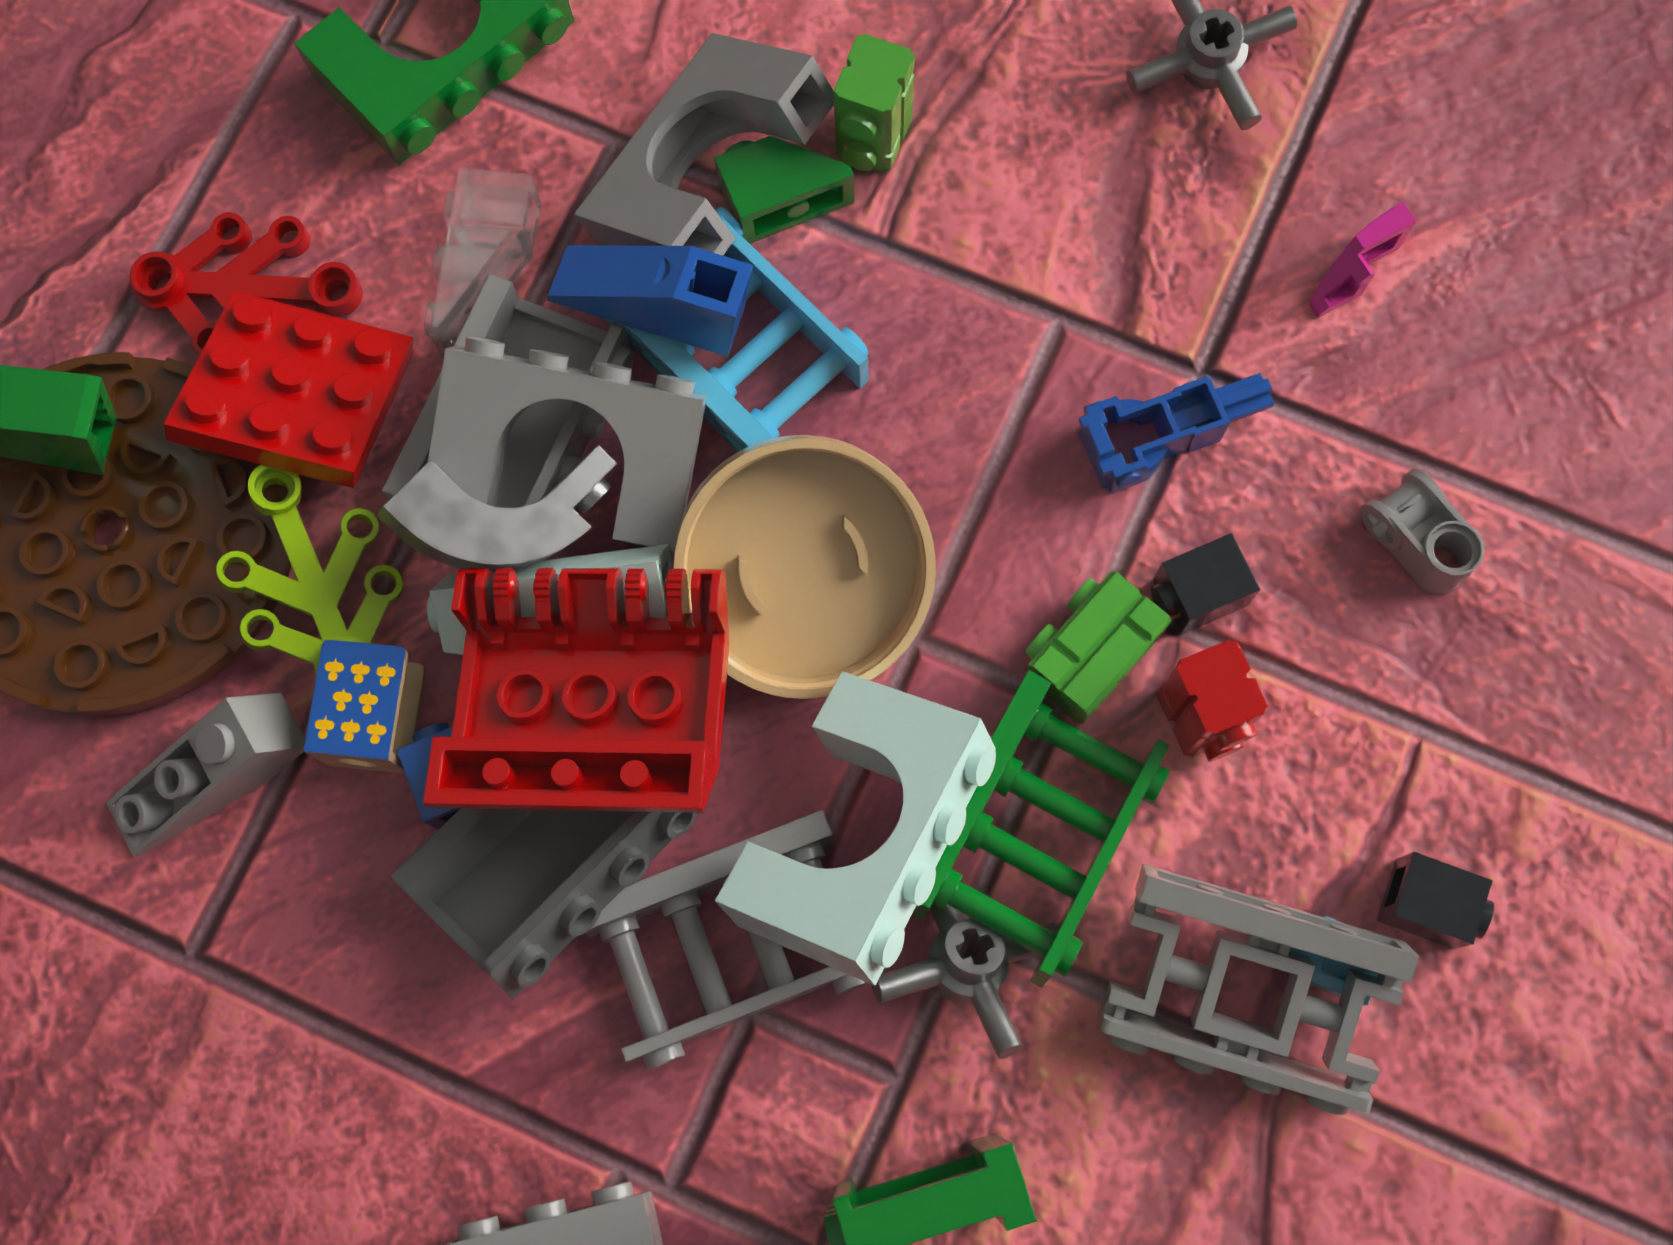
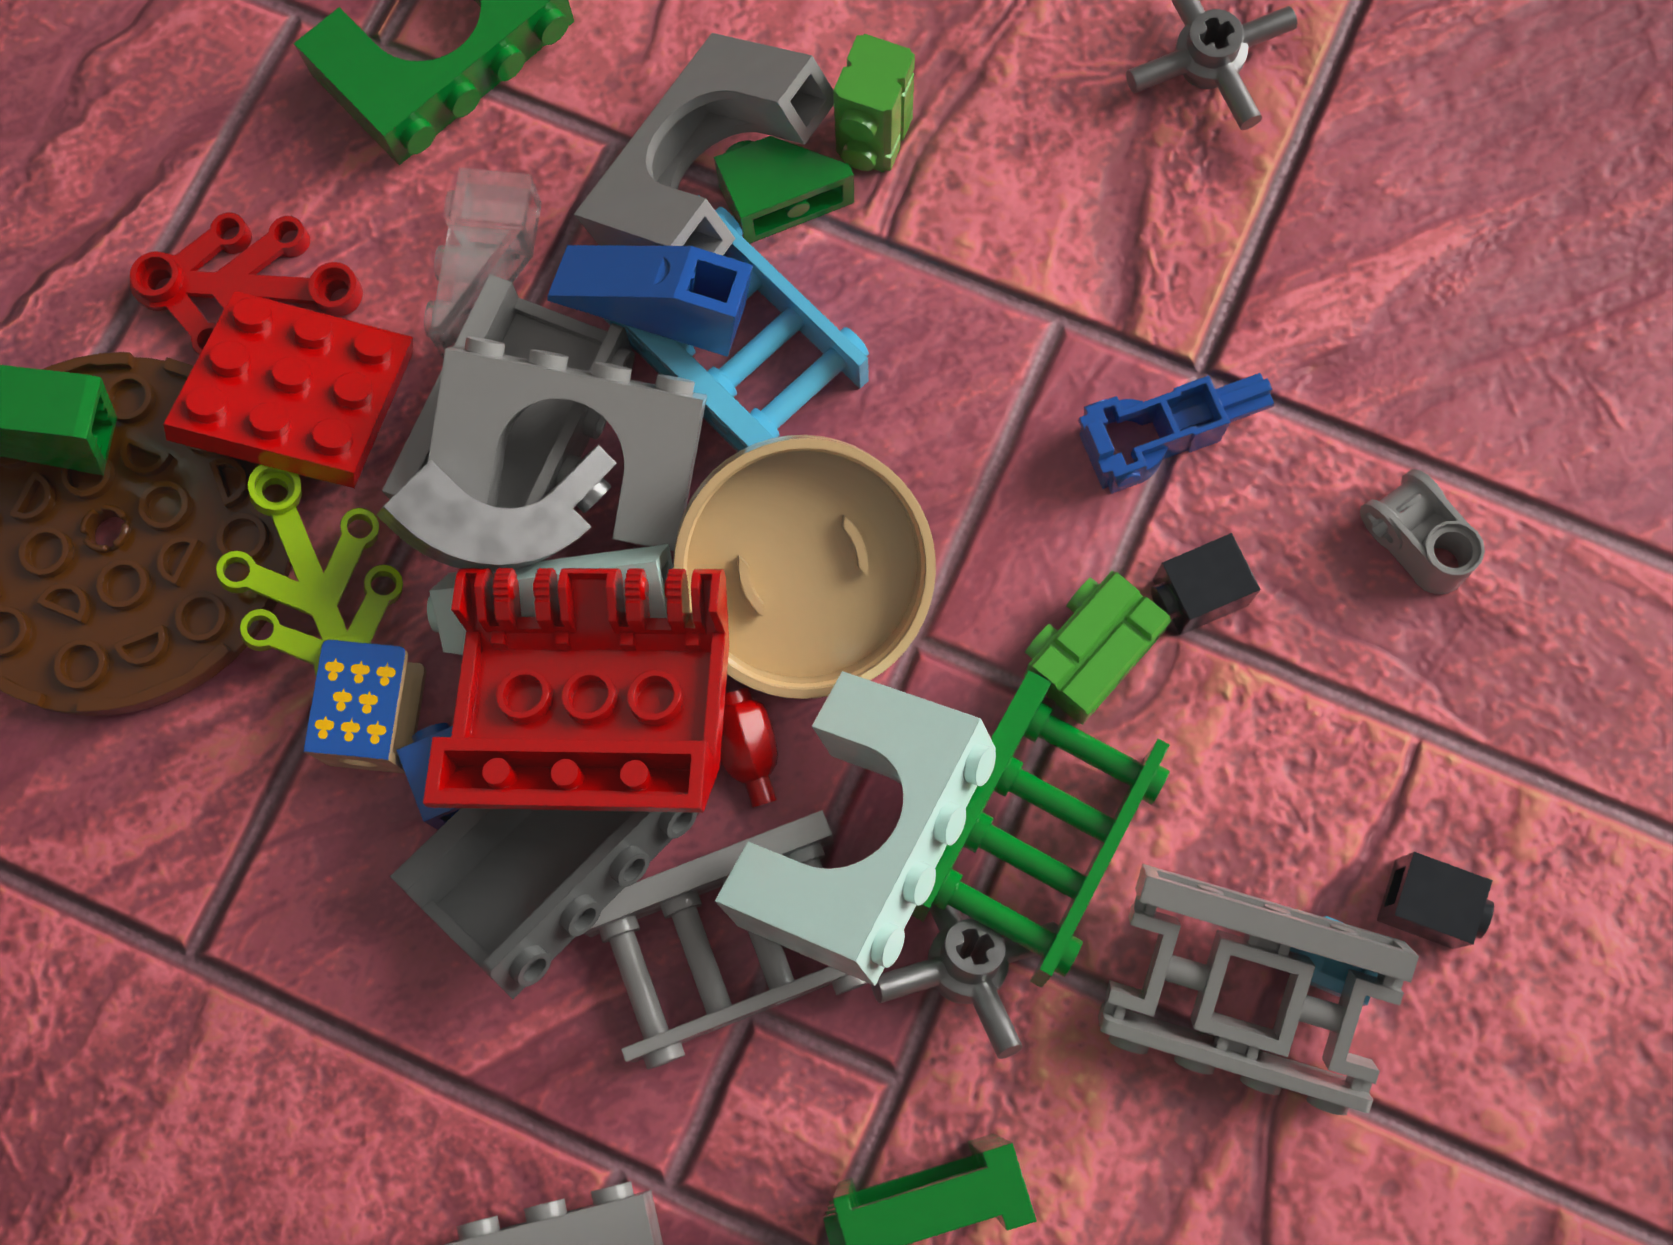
light grey slope [106,693,306,857] -> none
red brick [1156,639,1269,762] -> none
dark pink slope [1309,202,1417,318] -> none
none -> red plant [720,687,778,808]

